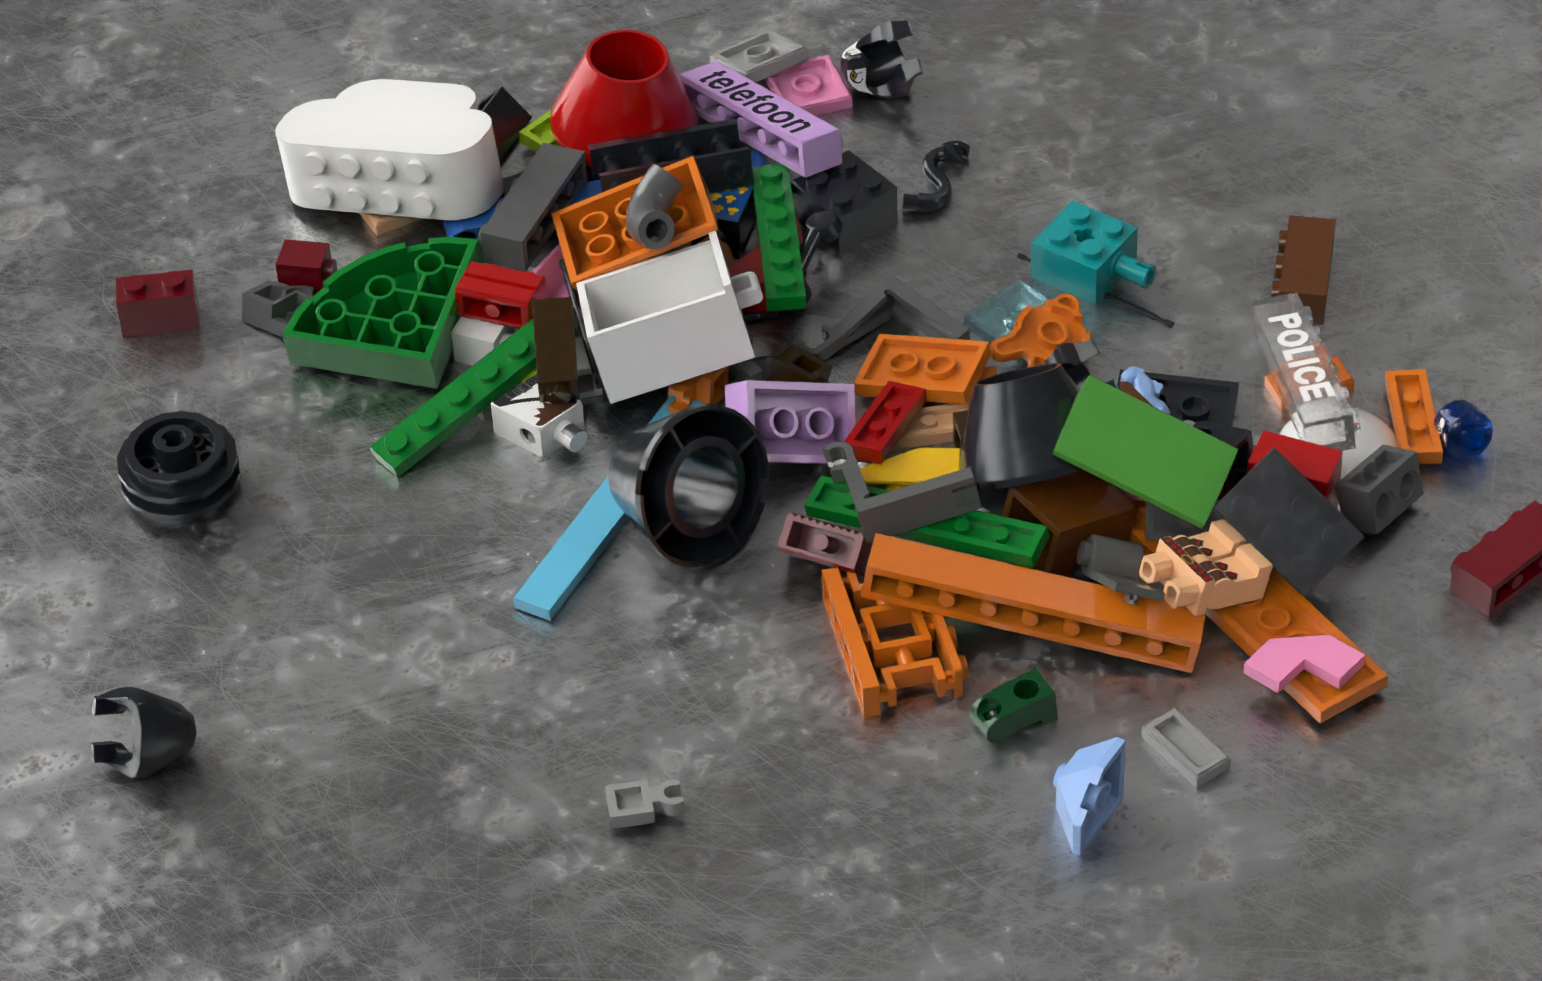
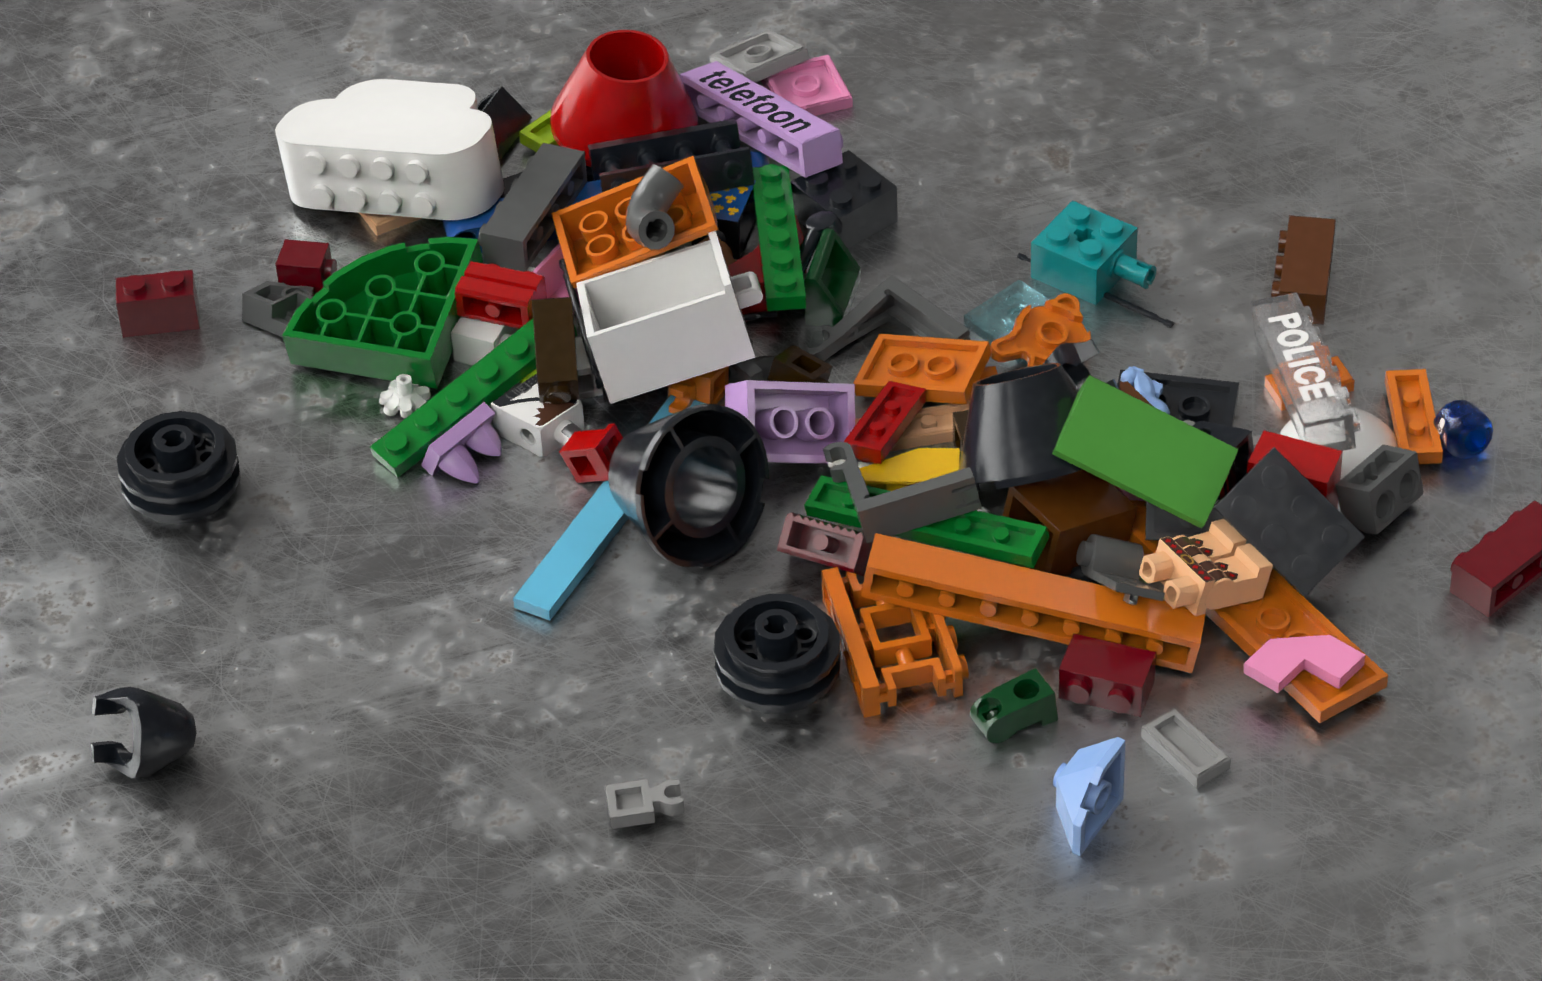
black piece [840,20,923,100] -> none
black animal [902,140,970,212] -> none
none -> white plant [379,374,431,418]
none -> lavender tile [421,402,502,484]
none -> red brick [559,423,623,483]
none -> black wheel [713,594,841,714]
none -> dark green tile [804,229,861,327]
none -> dark red brick [1058,633,1156,717]

